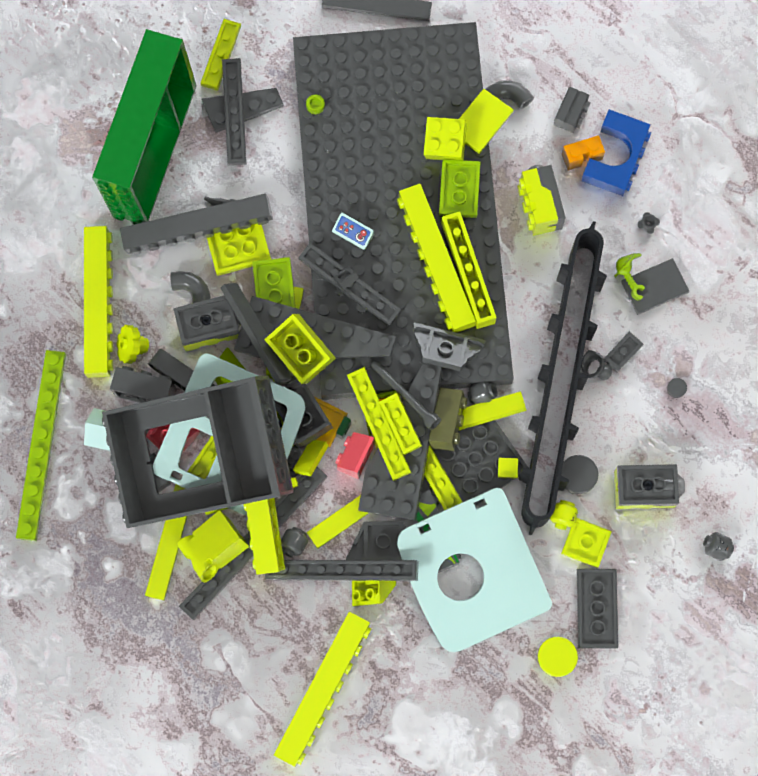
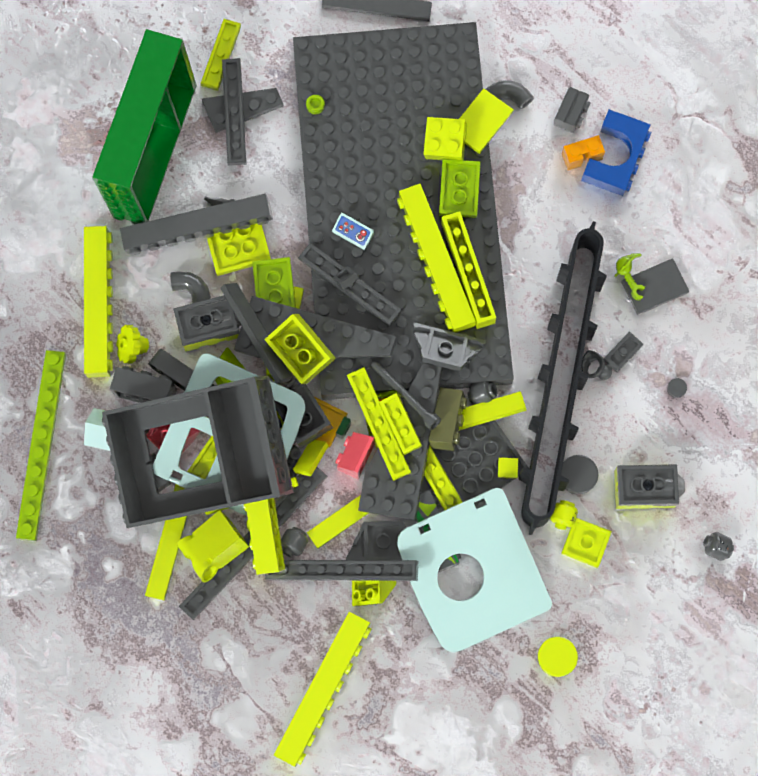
neon yellow piece [517,165,566,236] -> none
dark grey tile [576,569,618,649] -> none
dark grey plate [637,212,660,234] -> none

